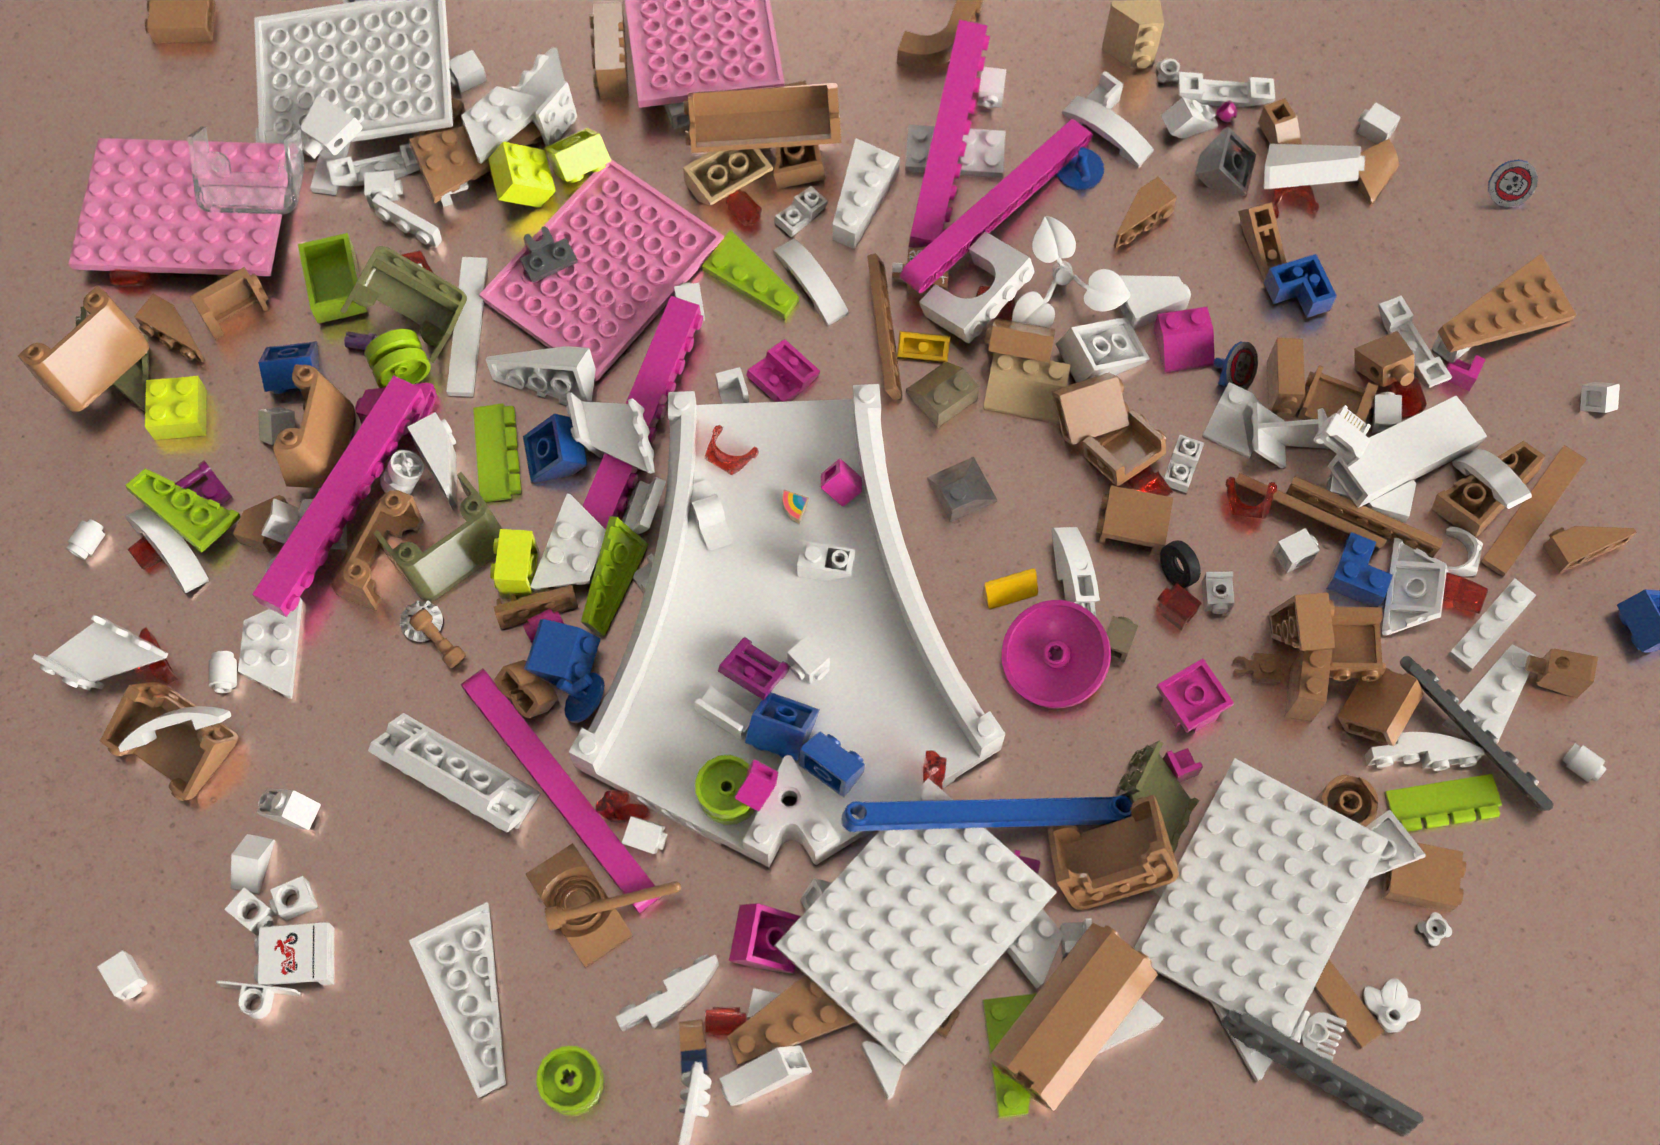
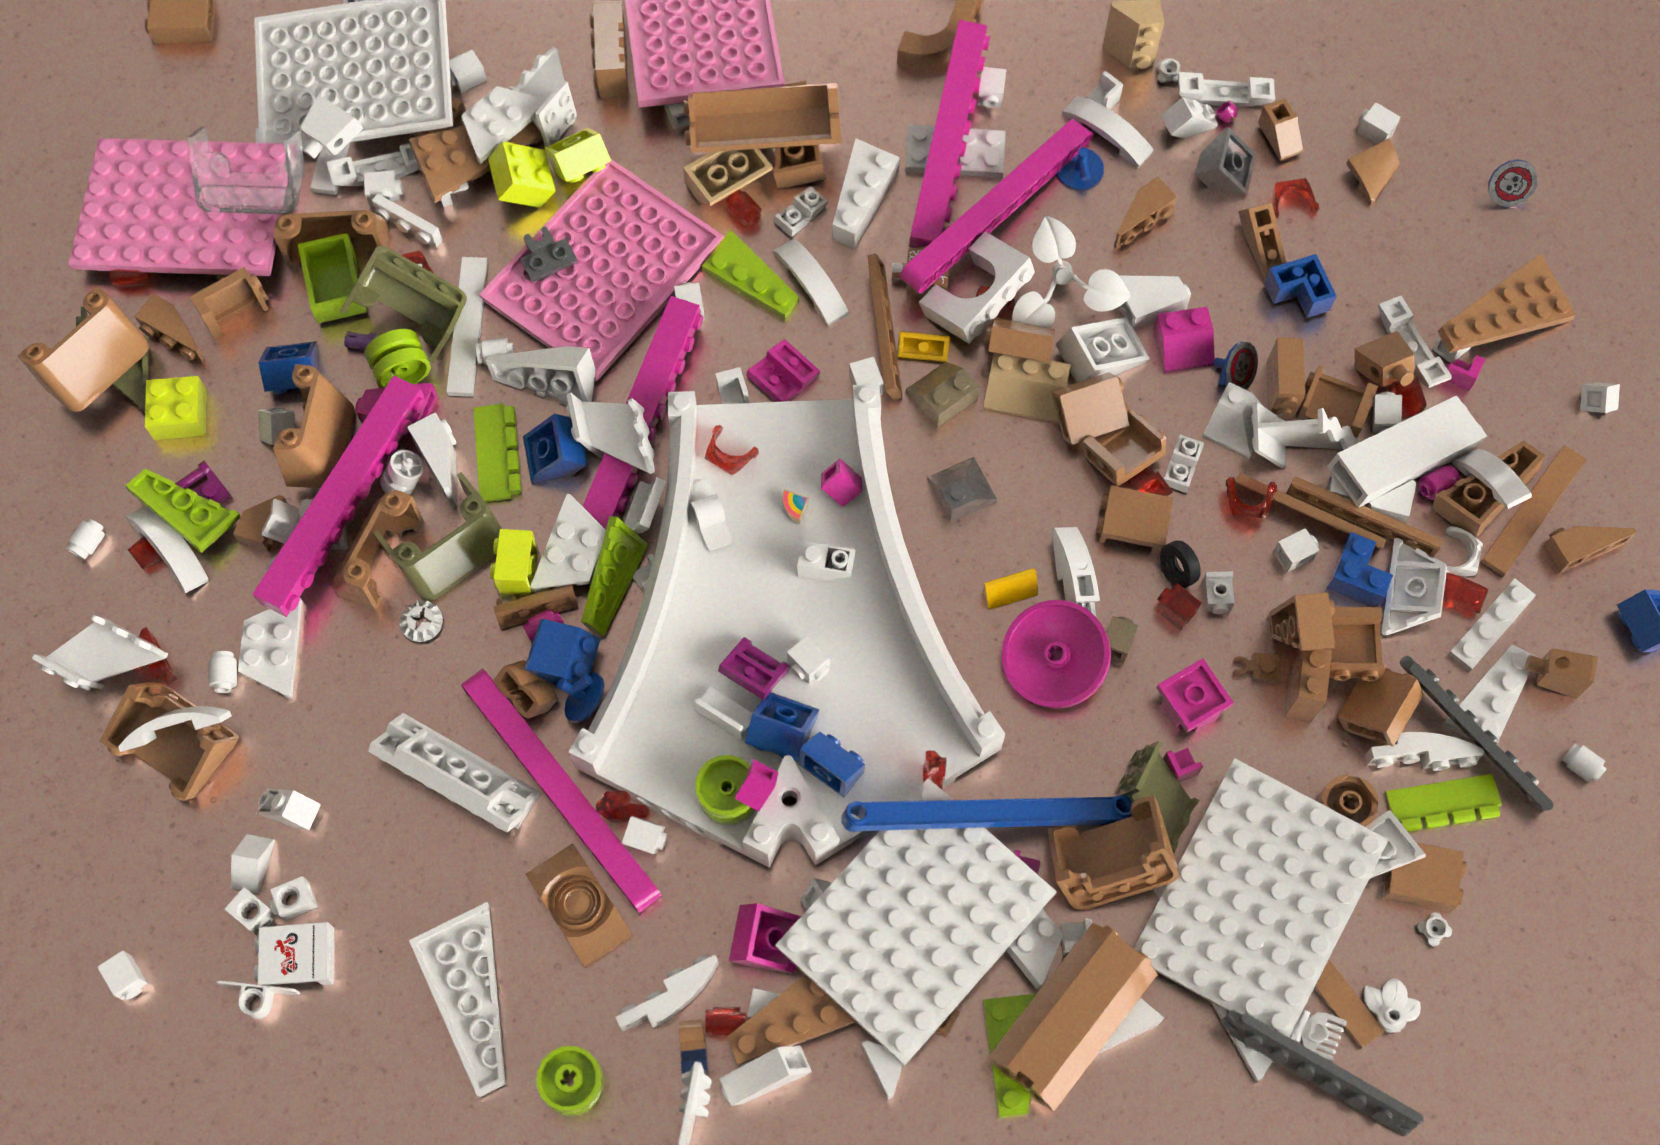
medium nougat piece [409,609,466,668] -> none
medium nougat piece [545,881,681,931] -> none
white slope [1264,144,1365,189] -> none
white piece [1313,405,1371,467] -> none
none -> medium nougat windscreen [274,210,389,268]
none -> white brick [476,338,514,366]
none -> white brick [849,357,884,395]
none -> dark pink brick [1419,465,1460,500]

